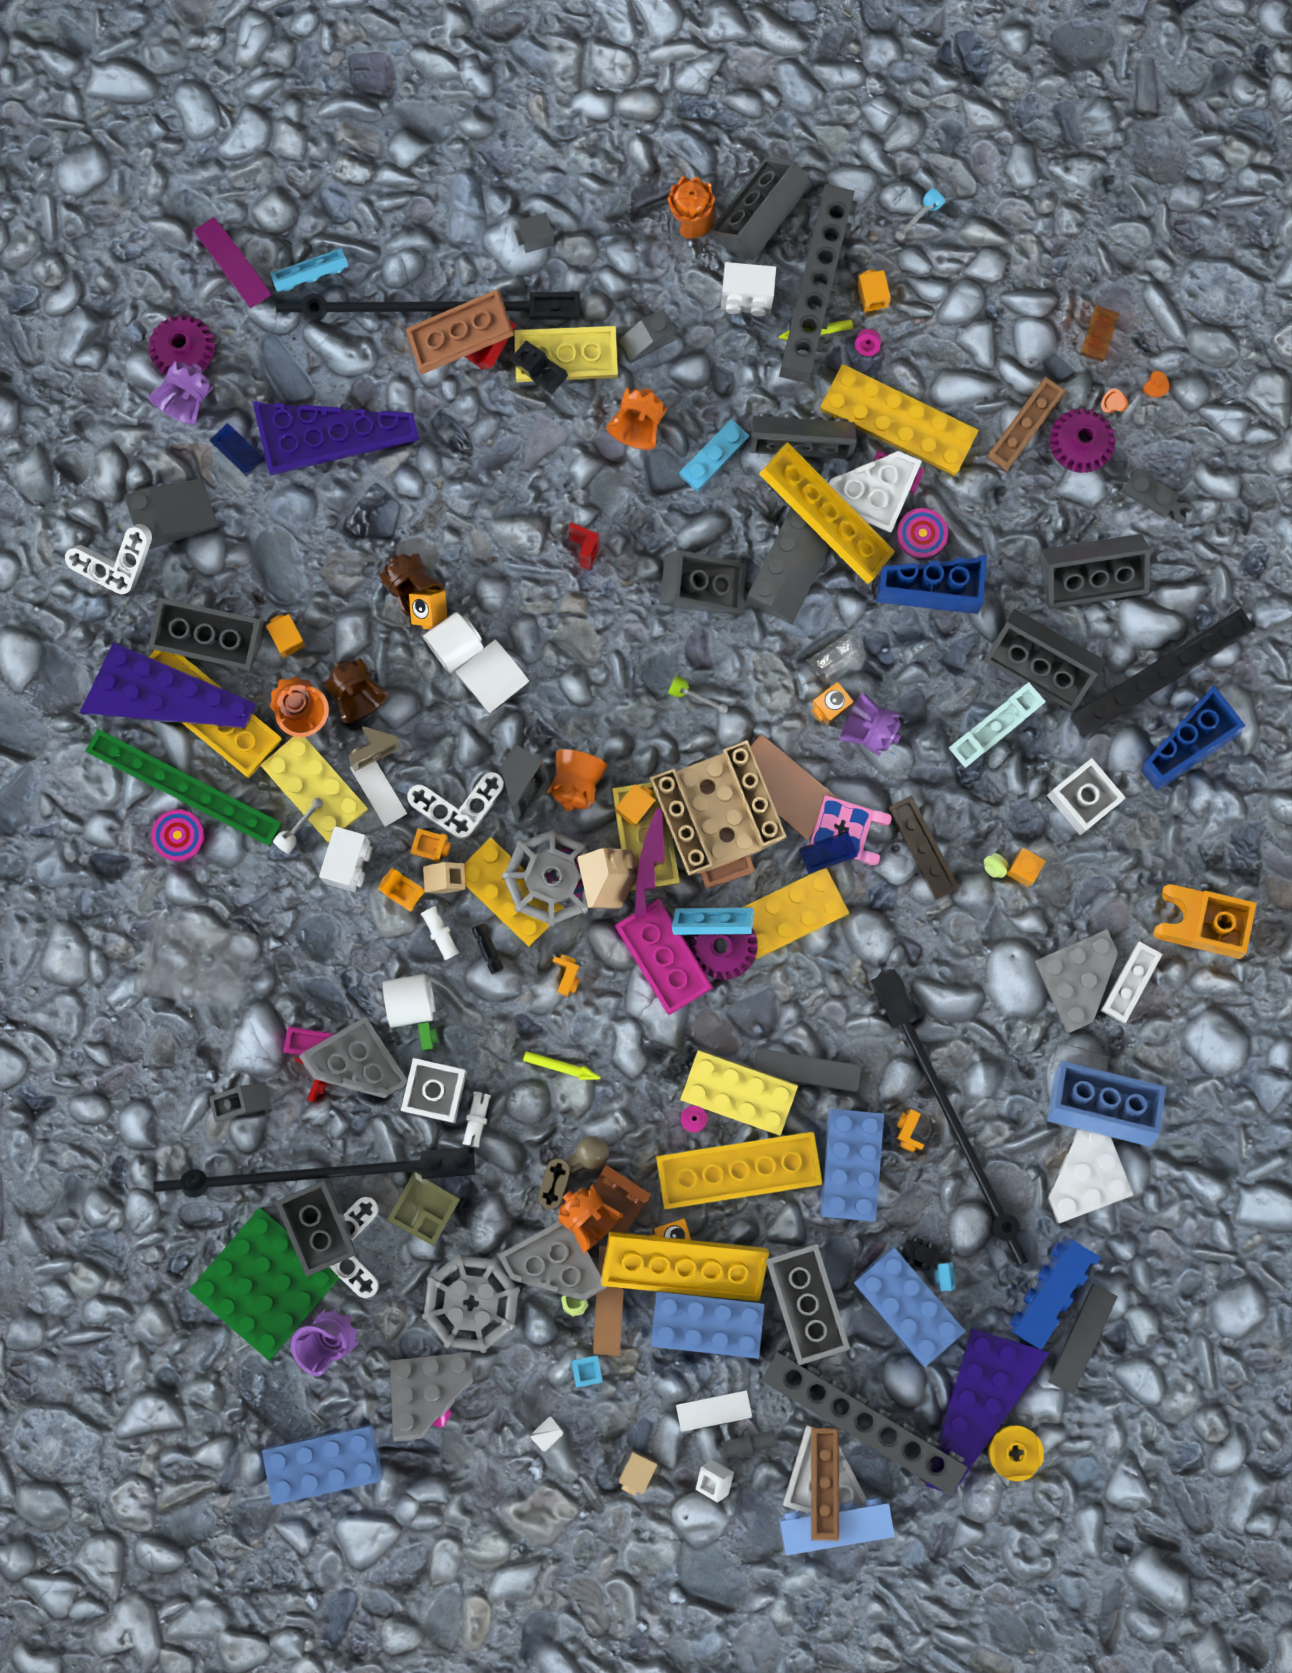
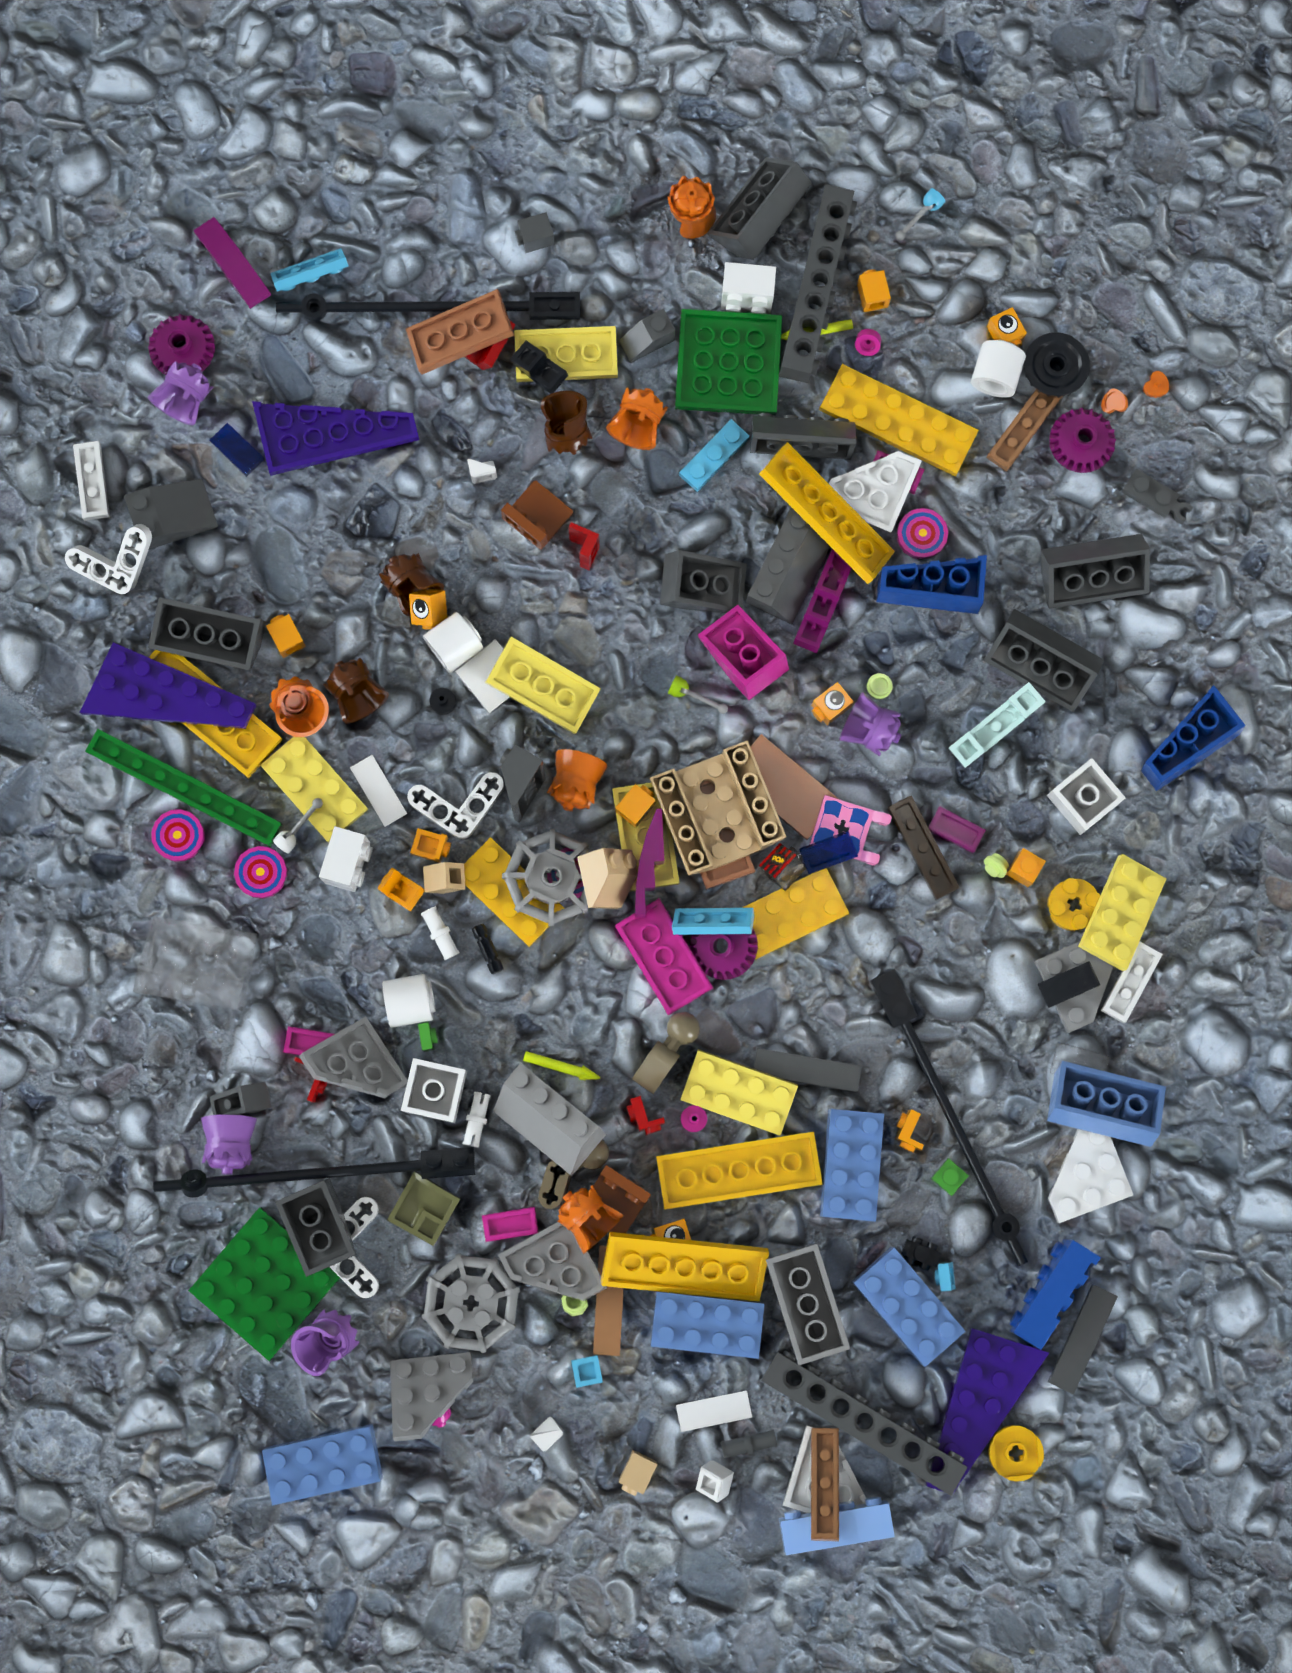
dark tan slope [348,726,401,772] -> none
light orange bracket [552,954,580,997] -> none
clear slope [807,632,866,686] -> none
black tile [1070,608,1255,738] -> none
clear orange plate [1079,306,1120,362] -> none
light orange brick [1153,884,1257,959] -> none
none -> white plate [73,441,110,521]
none -> medium lavender hat [201,1115,257,1175]
none -> dark pink tile [234,846,288,899]
none -> black tile [429,688,456,715]
none -> white slope [467,459,497,484]
none -> dark pink tile [482,1207,539,1242]
none -> light yellow plate [485,637,601,734]
none -> light grey slope [493,1063,606,1176]
none -> dark orange bracket [501,480,573,550]
none -> reddish brown hat [541,391,592,455]
none -> red bracket [626,1096,665,1135]
none -> dark tan beam [632,1012,700,1094]
none -> green plate [675,309,782,416]
none -> dark pink slope [698,605,789,700]
none -> clear smoke brick [759,843,806,891]
none -> magenta slope [793,549,852,653]
none -> yellowish green plate [866,673,893,699]
none -> magenta tile [928,806,986,854]
none -> bright green plate [930,1158,969,1196]
none -> white piece [971,340,1026,397]
none -> light orange brick [987,307,1027,347]
none -> black gear [1023,333,1090,398]
none -> black slope [1037,961,1100,1008]
none -> yellow plate [1047,878,1100,931]
none -> light yellow plate [1078,854,1166,971]

